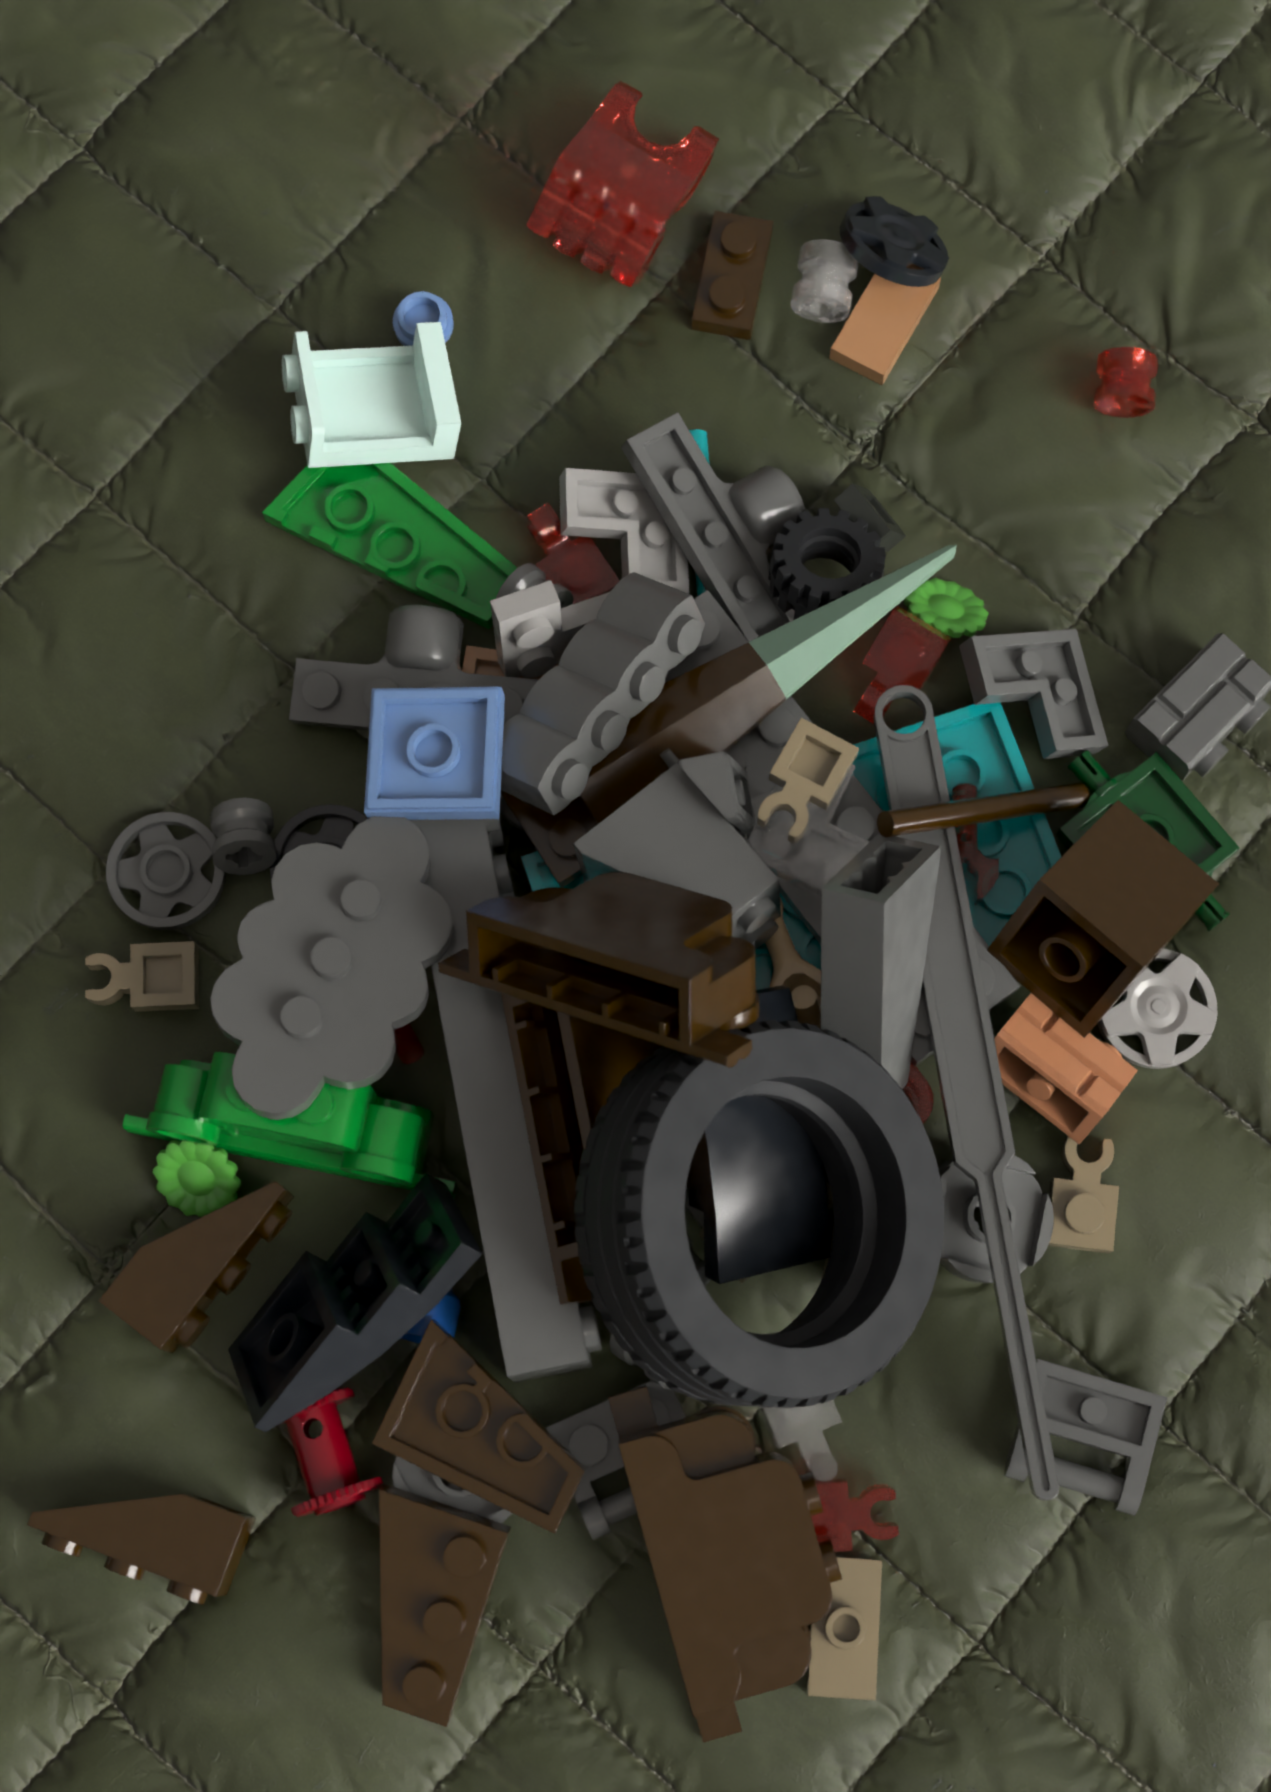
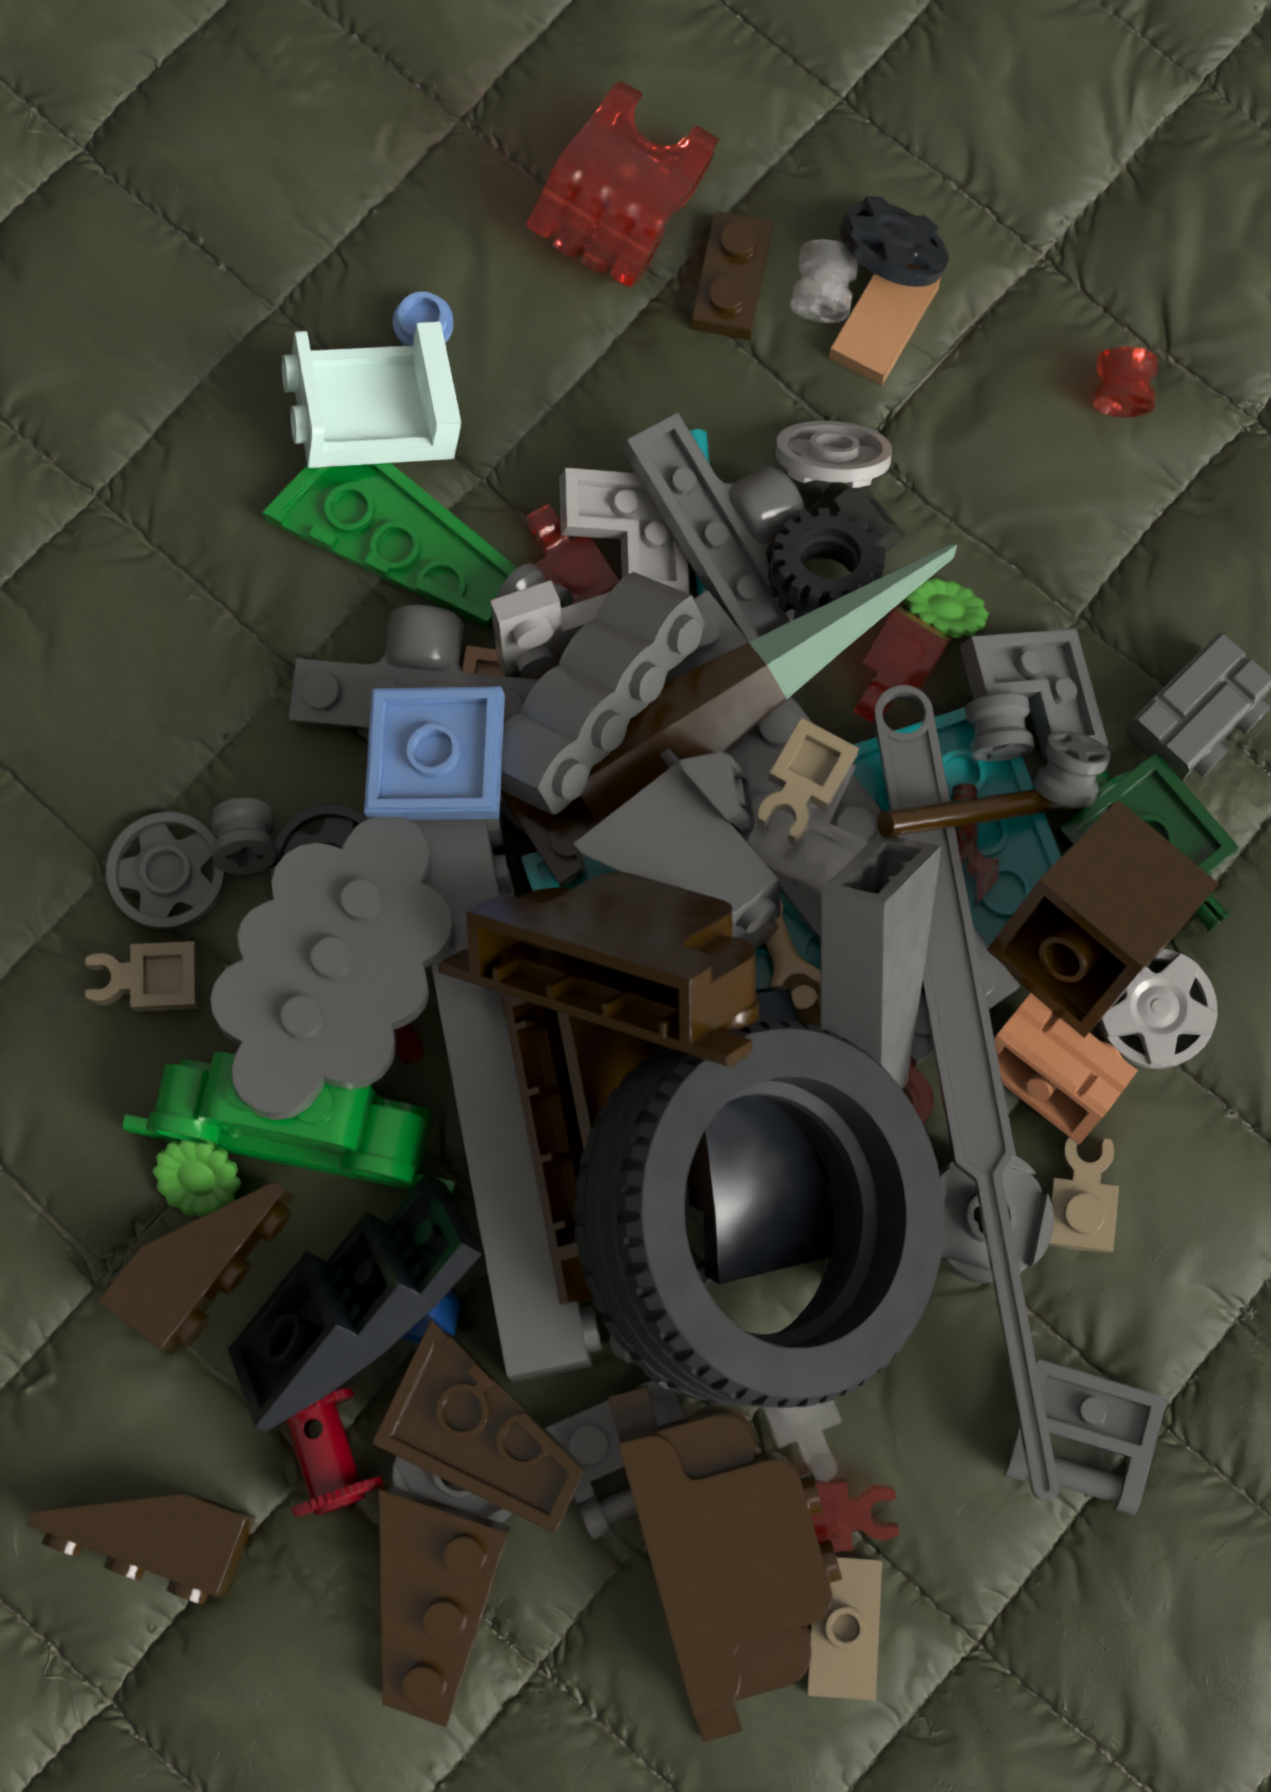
none -> light grey wheel [775,421,892,488]
none -> dark grey wheel [965,693,1035,762]
none -> dark grey wheel [1034,731,1110,808]

